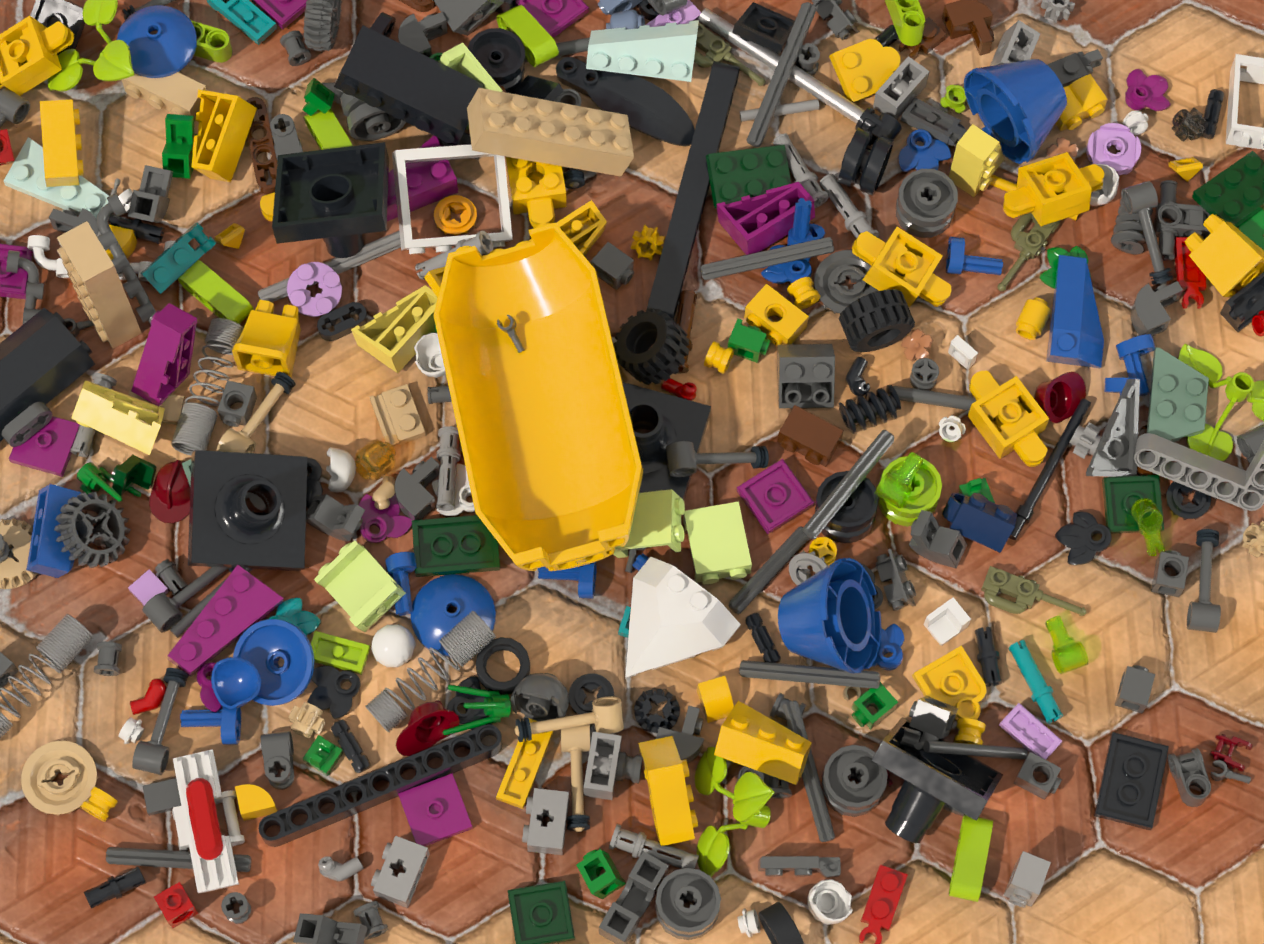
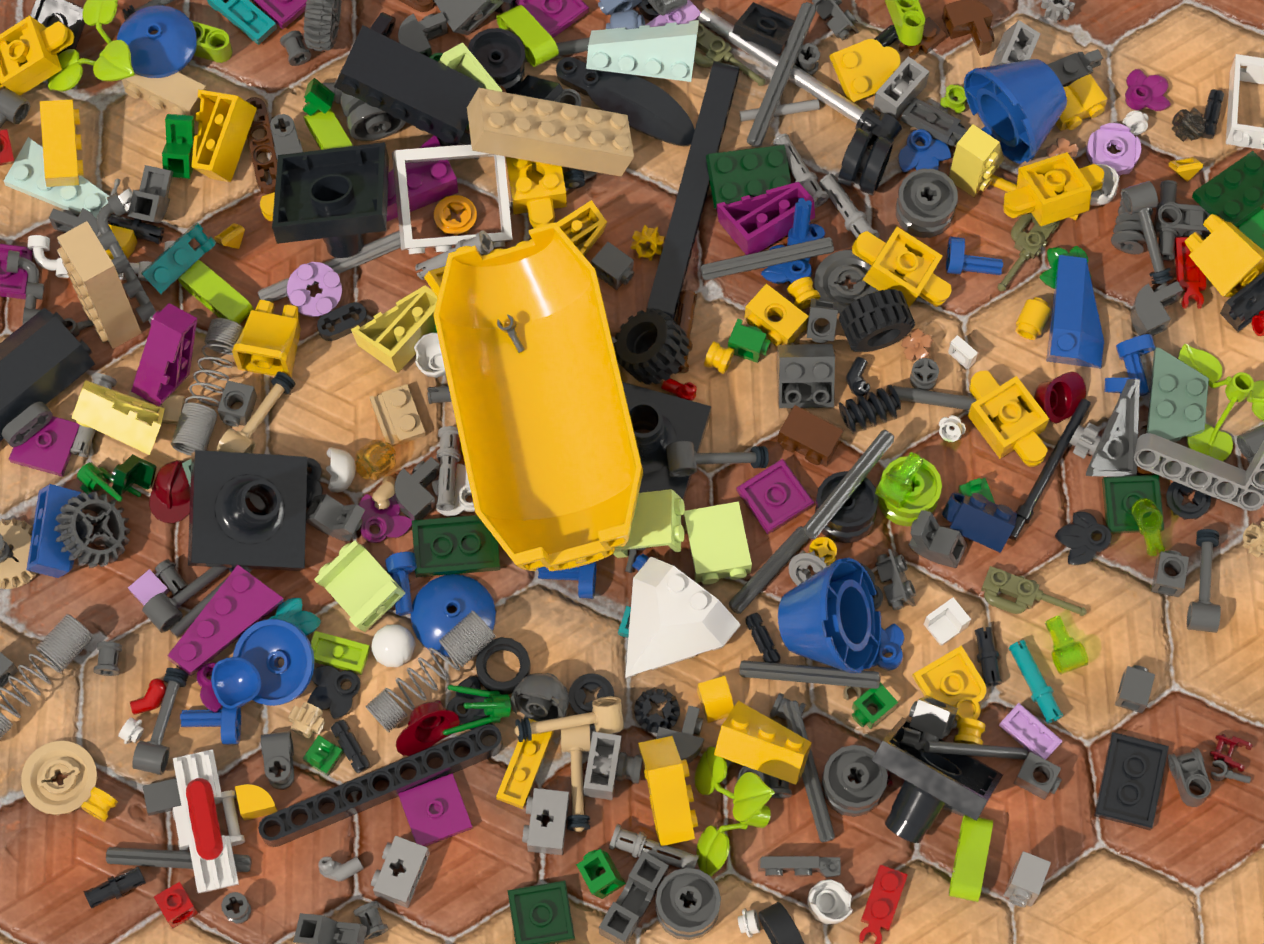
none -> dark grey brick [807,298,838,343]

